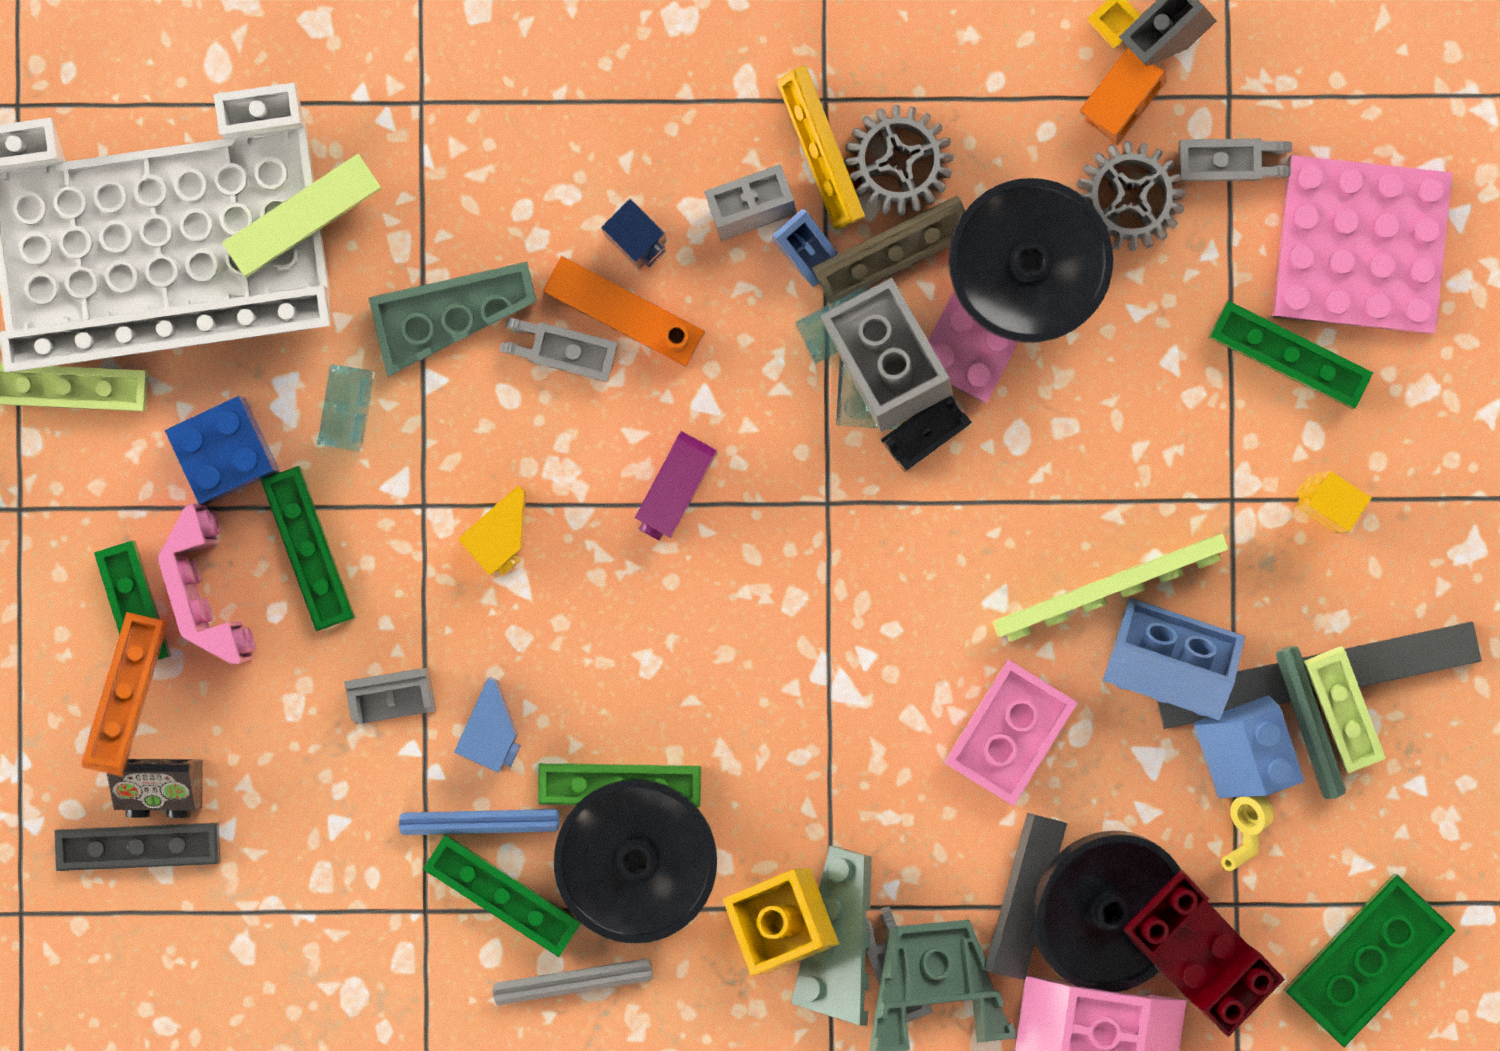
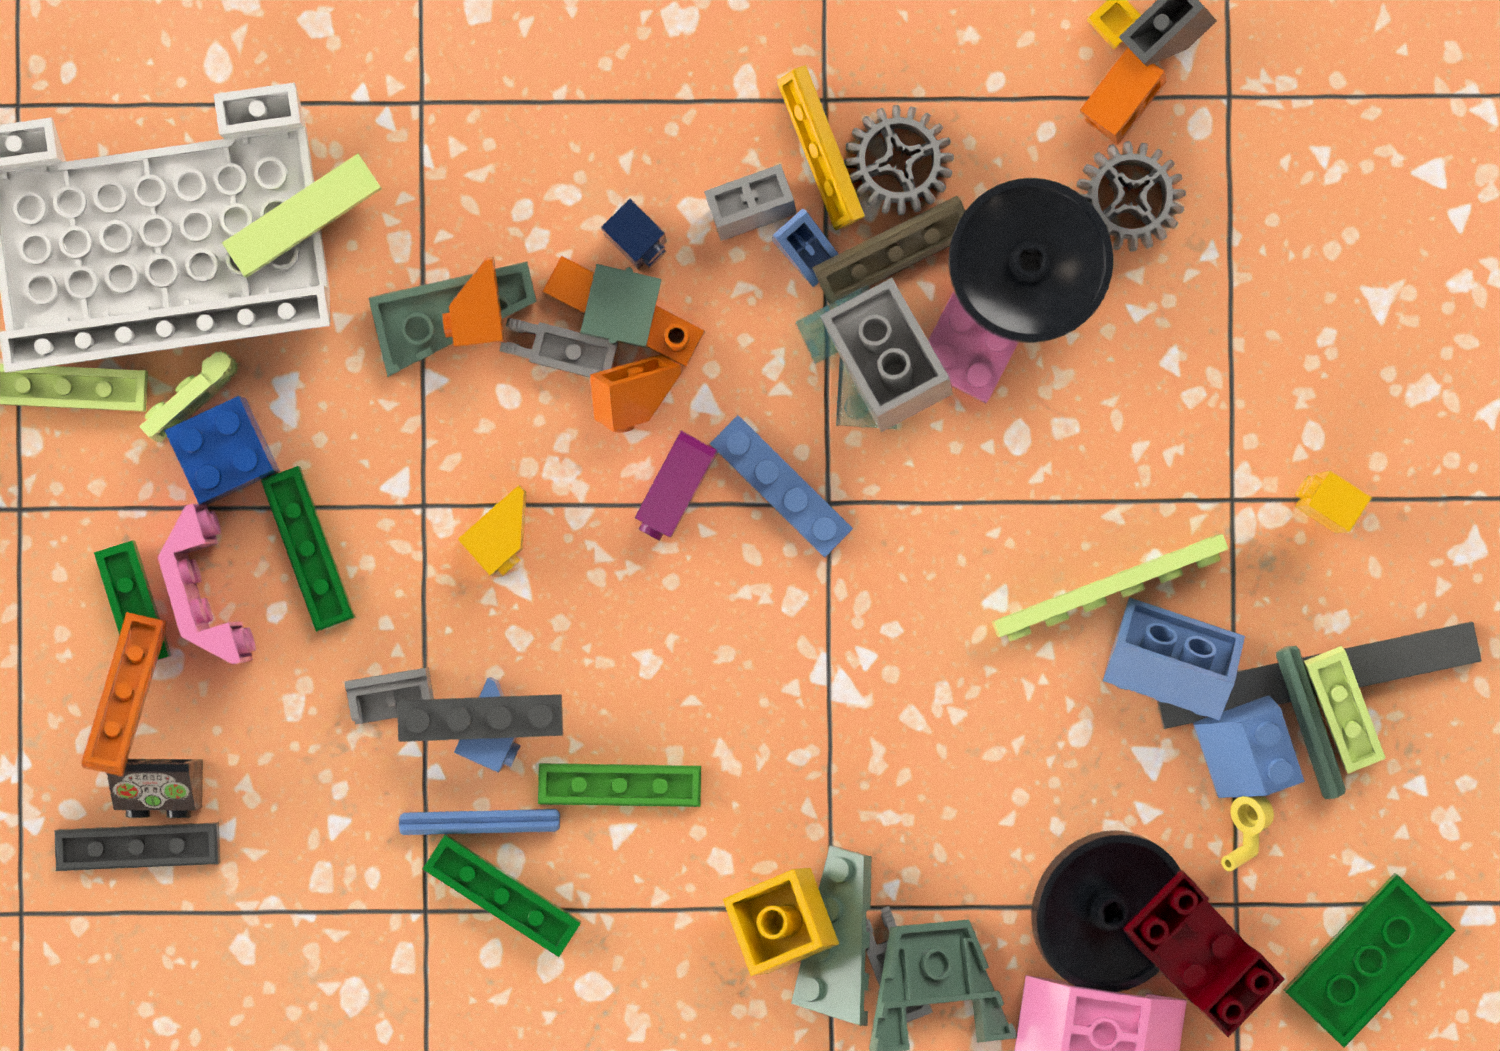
clear light blue hinge [317,364,375,452] -> none
light grey axle [493,958,653,1005] -> none
black dish [554,779,717,943] -> none
black hinge [881,396,972,472] -> none
bright pink plate [944,659,1078,806] -> none
dark grey tile [984,813,1067,980] -> none
light grey hinge [1178,138,1292,182] -> none
green plate [1208,301,1373,410] -> none
bright pink plate [1272,155,1453,334] -> none
none -> yellowish green hinge [139,351,239,443]
none -> dark grey plate [397,694,564,742]
none -> orange slope [443,257,504,347]
none -> sand green piece [580,264,662,348]
none -> orange slope [590,354,681,433]
none -> medium blue plate [710,415,853,558]

